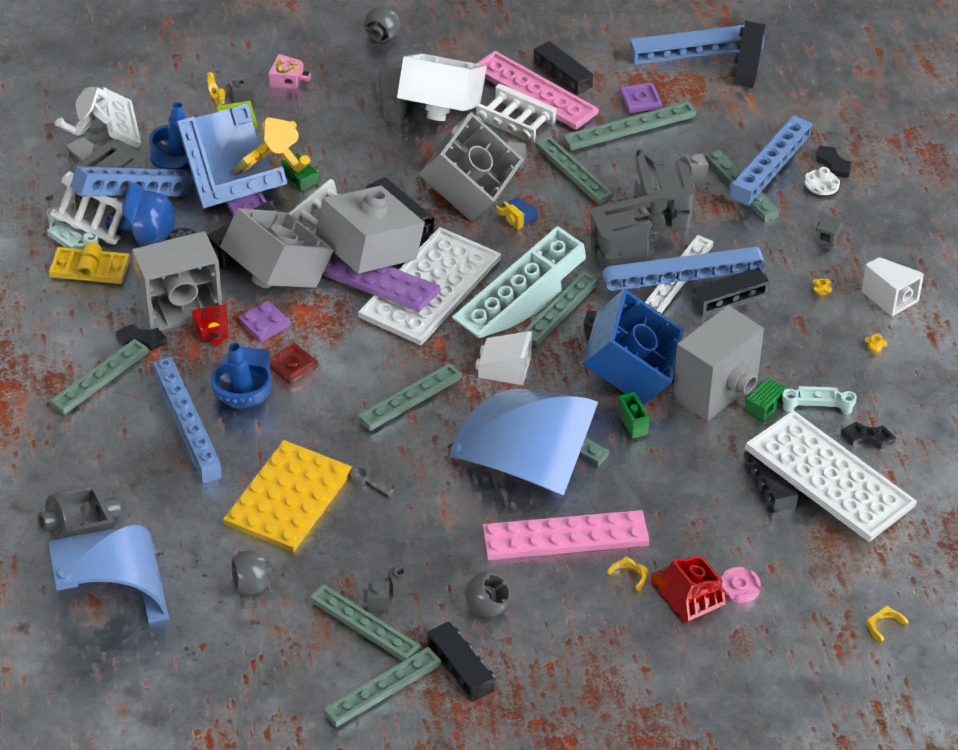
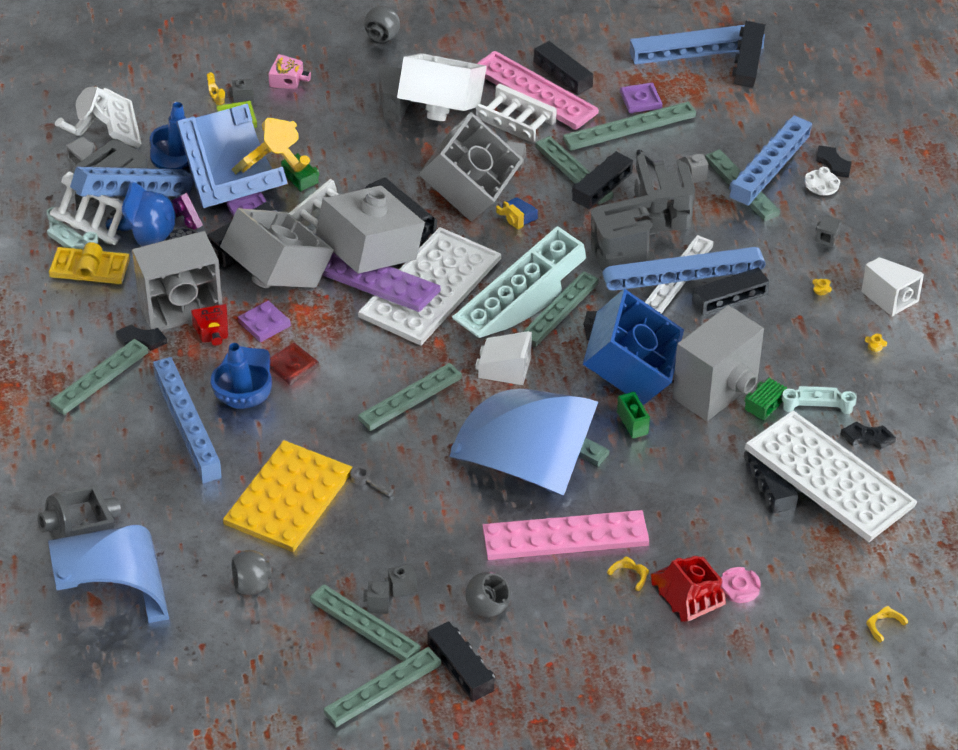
none -> magenta plate [171,193,203,230]
none -> black brick [572,151,633,210]

